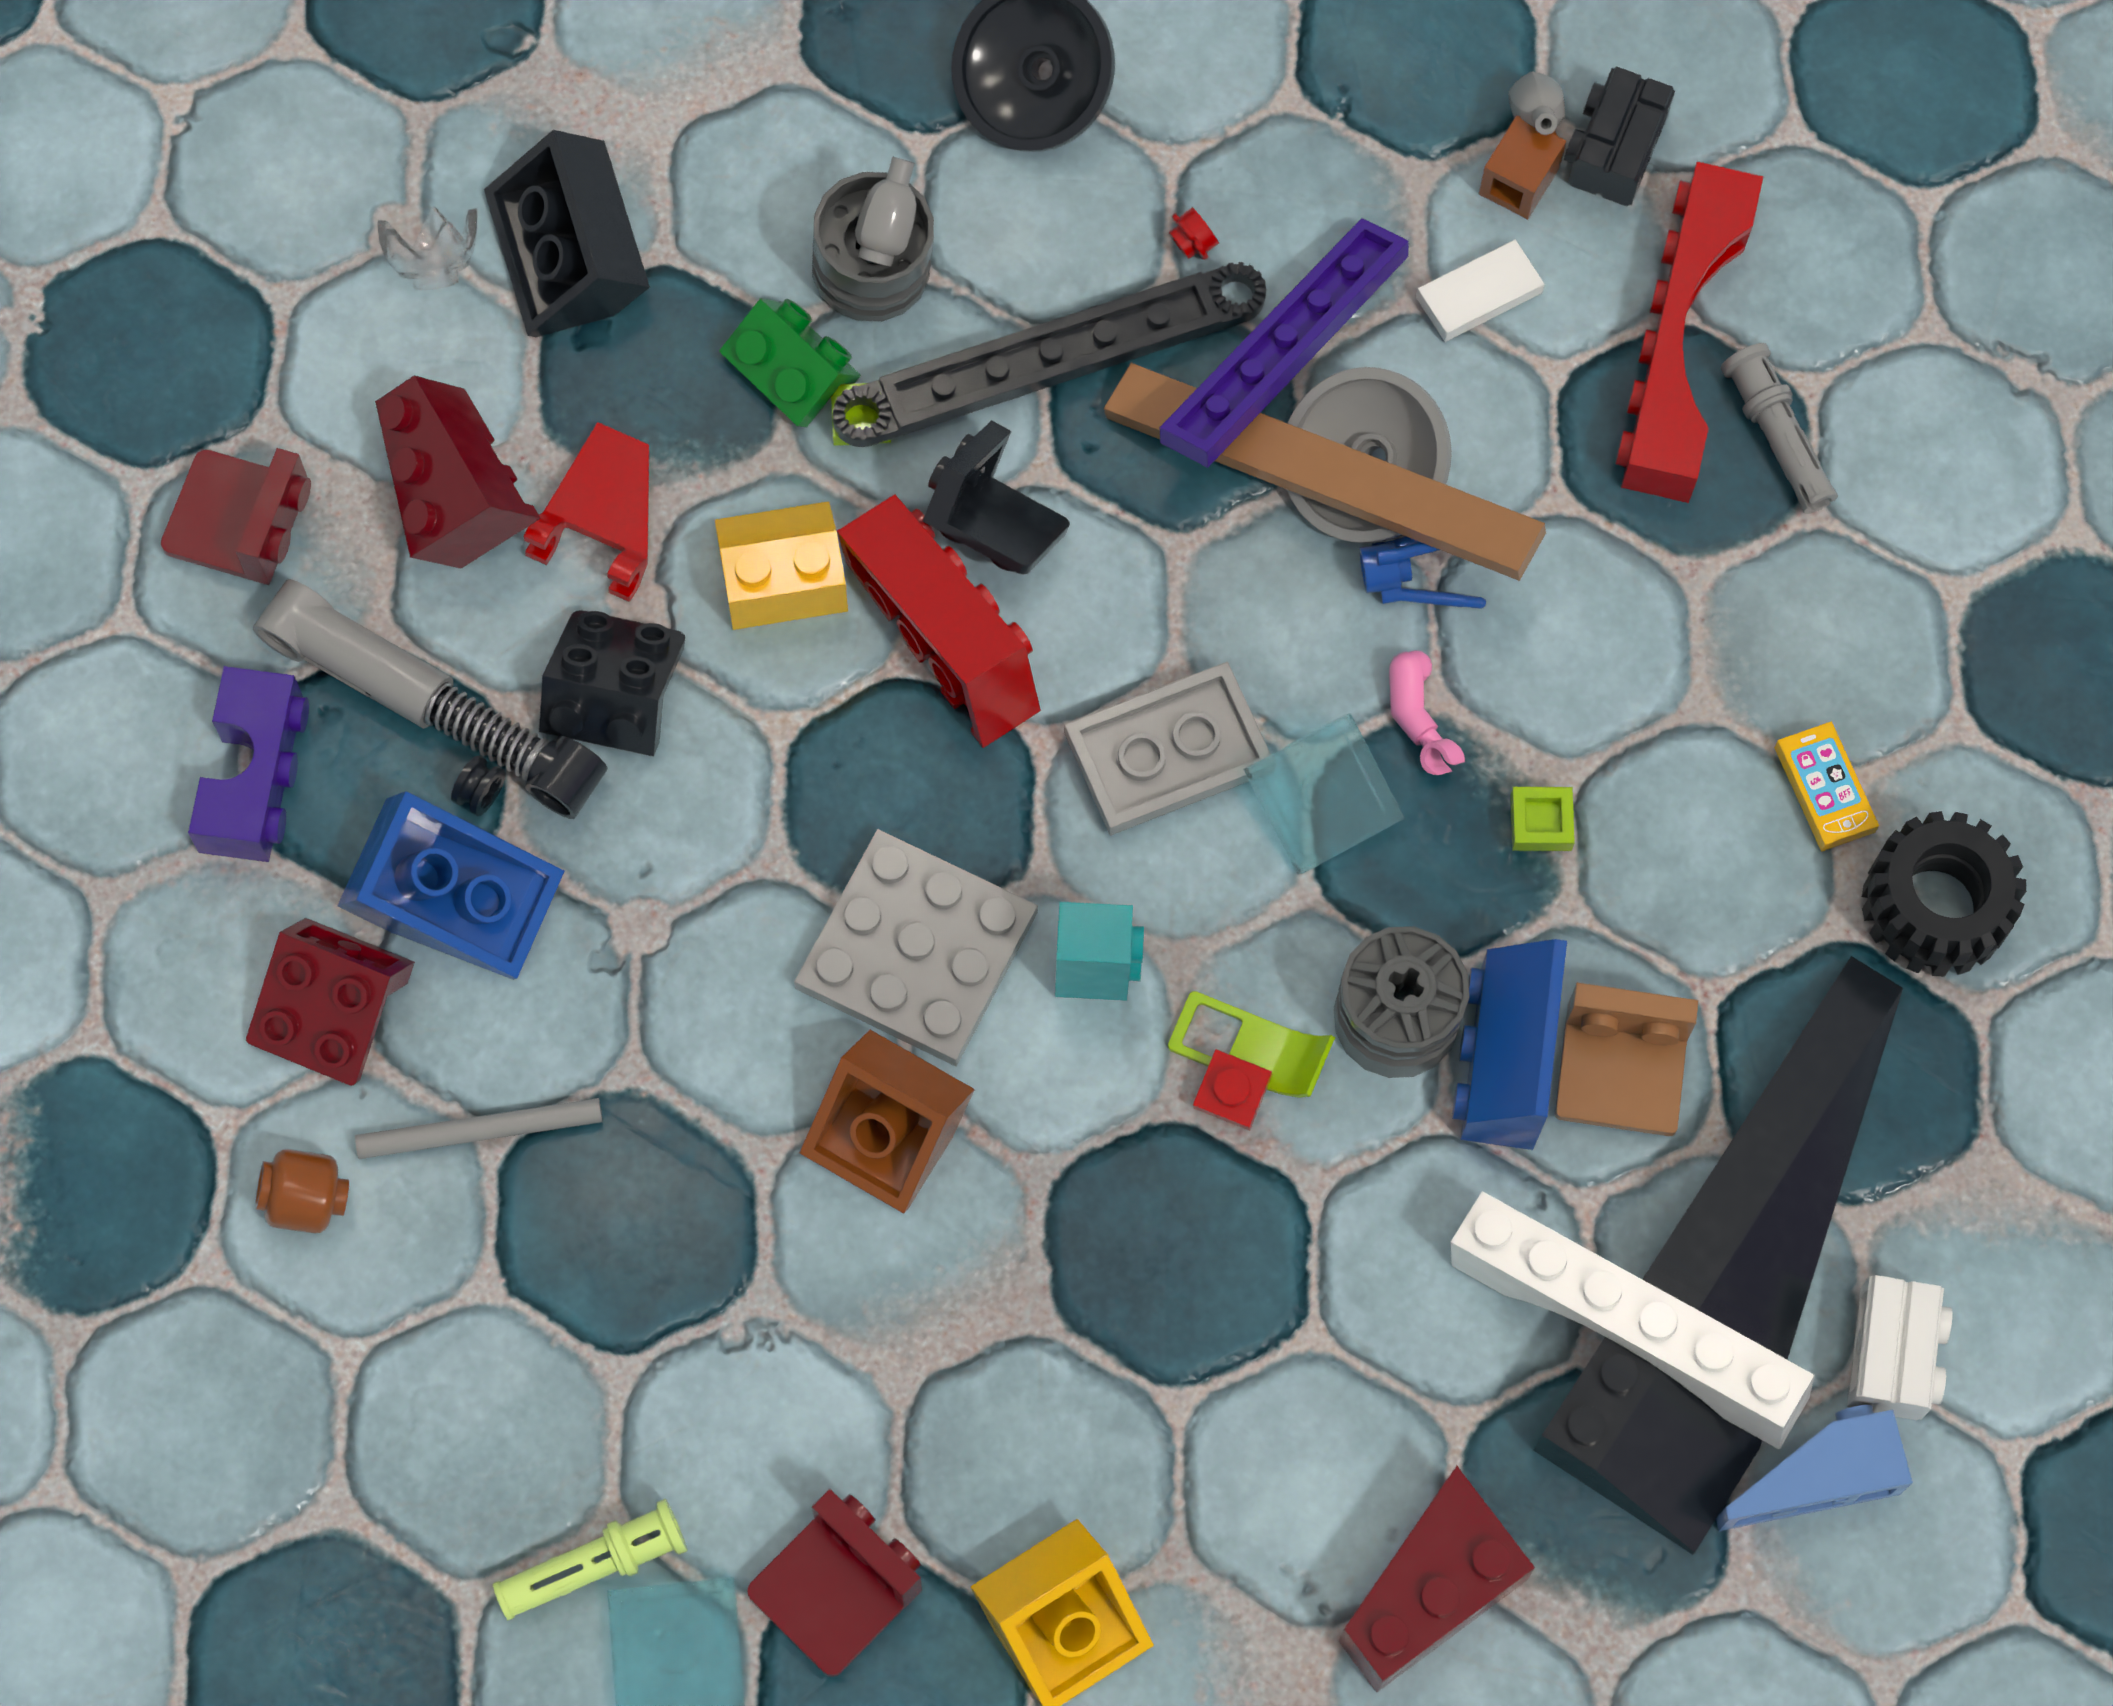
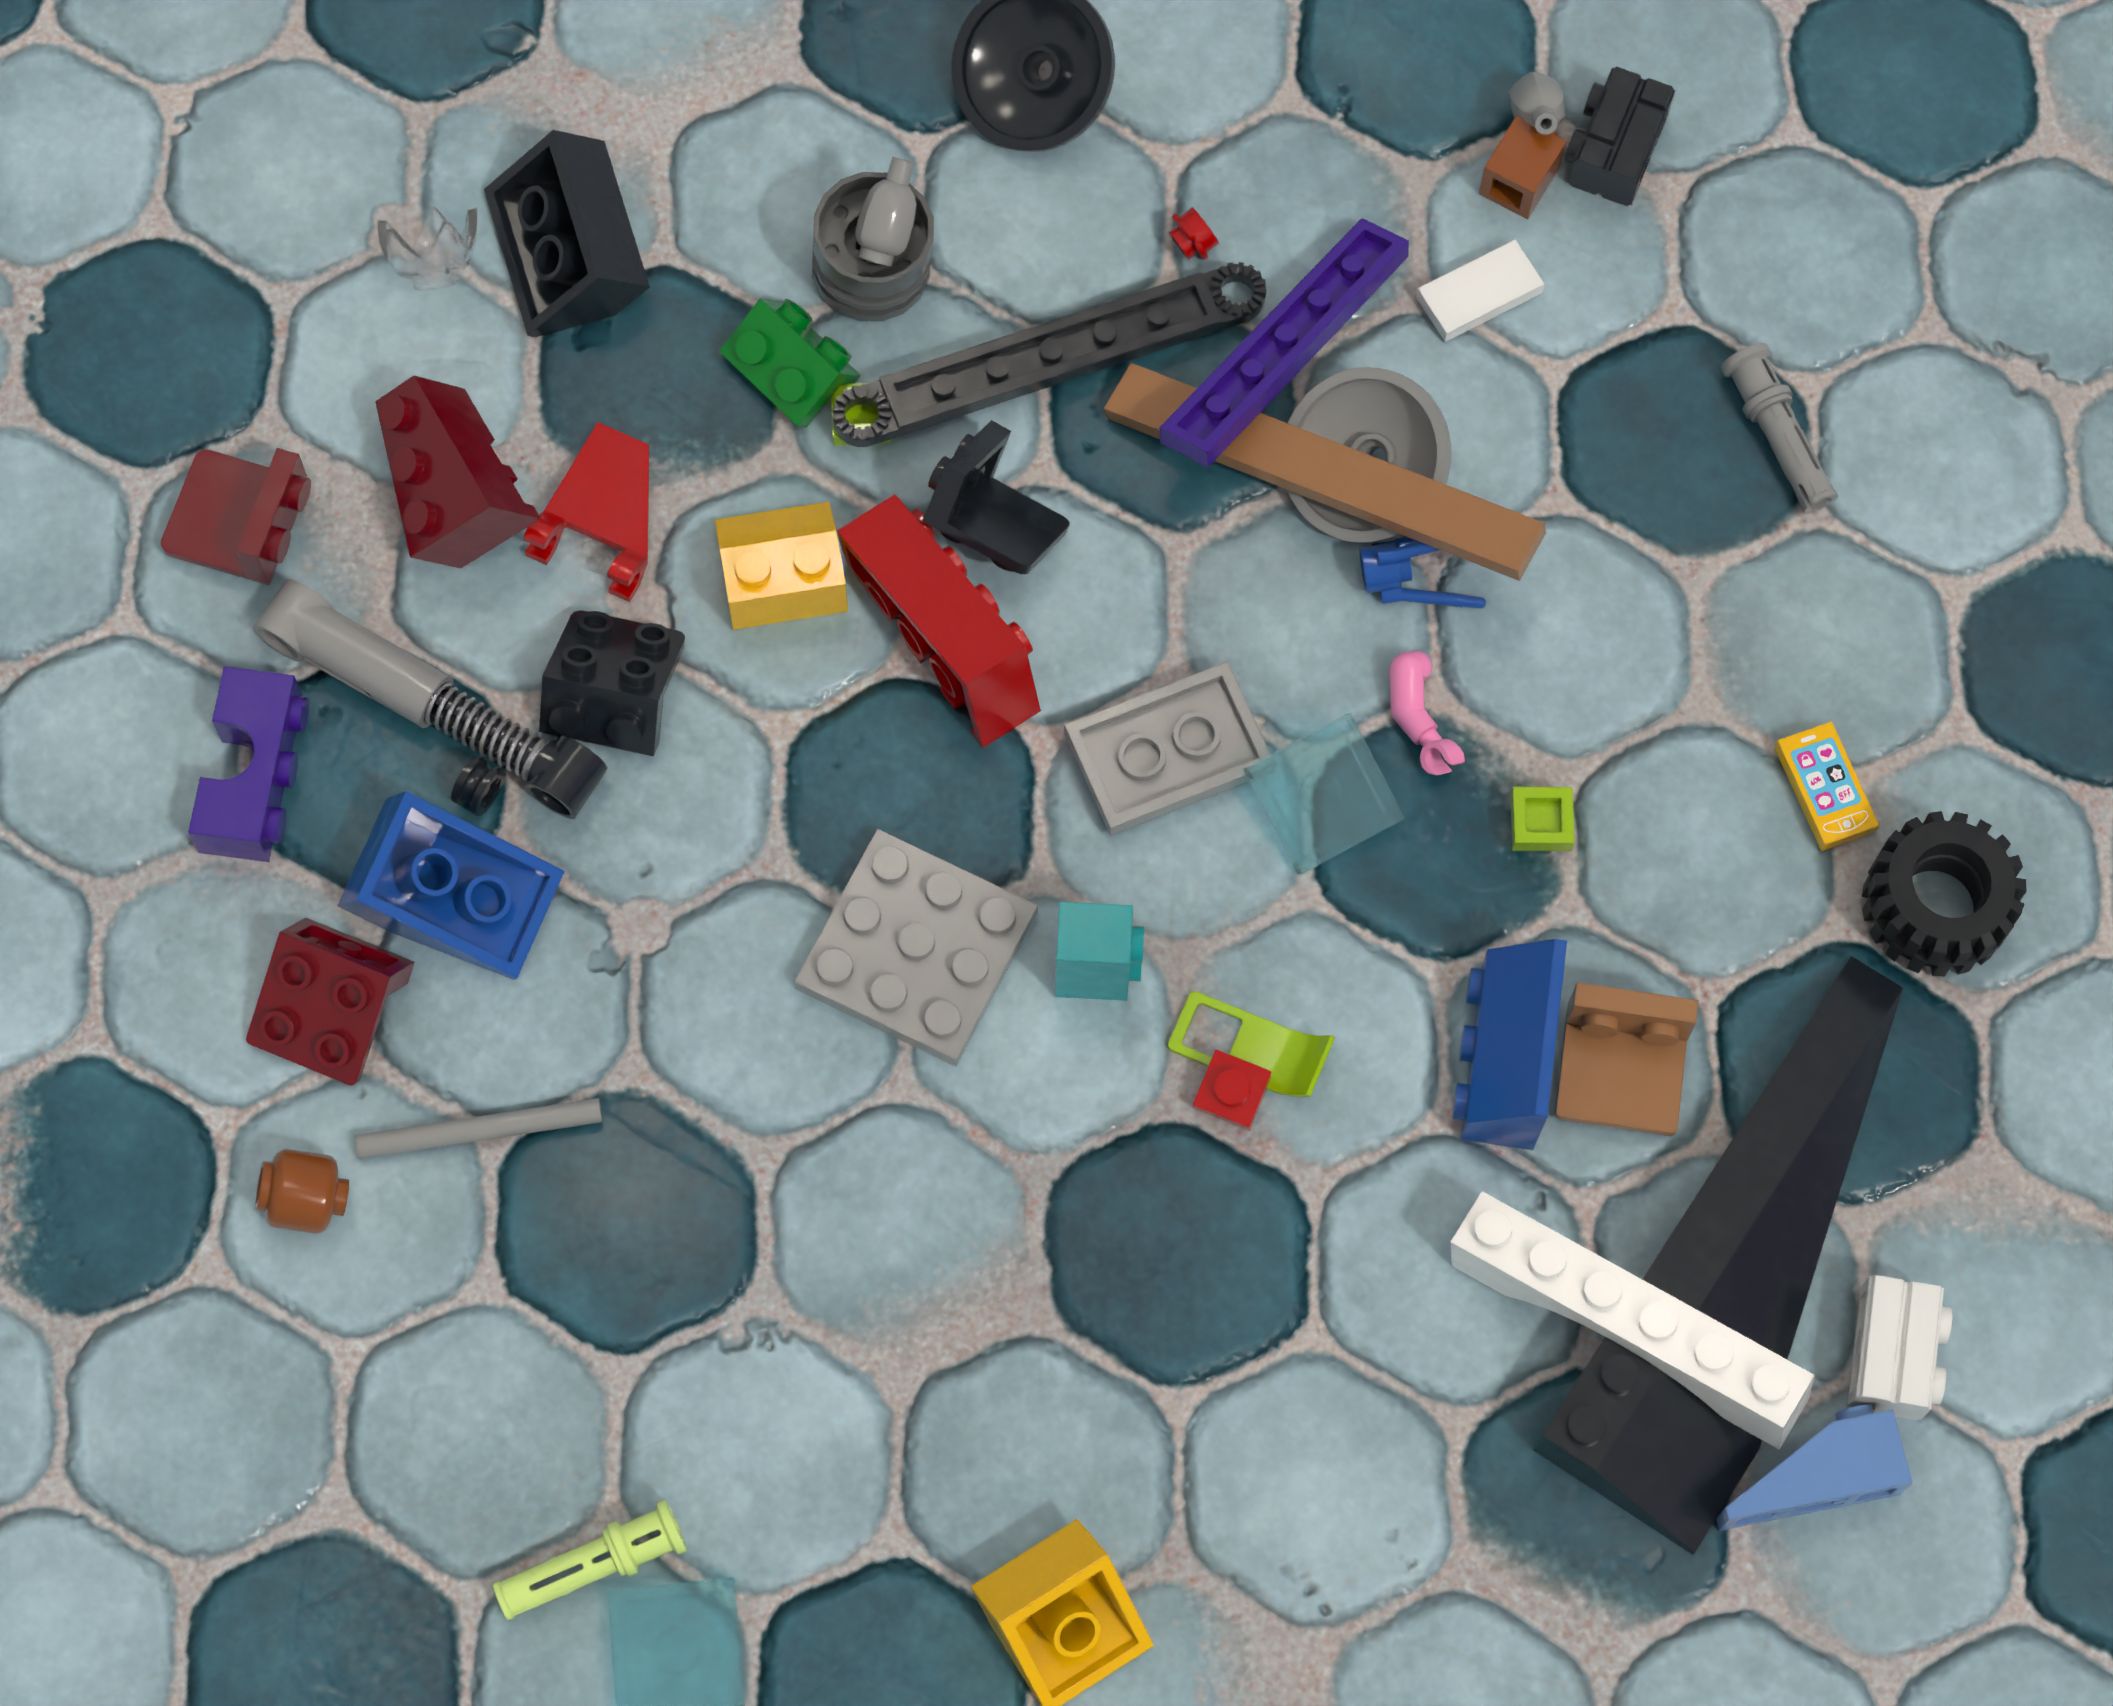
dark red bracket [747,1489,922,1677] -> none
dark orange slope [800,1029,975,1214] -> none
dark grey wheel [1334,926,1470,1078] -> none
dark red wedge [1338,1466,1535,1693] -> none
red arch [1615,161,1764,503] -> none

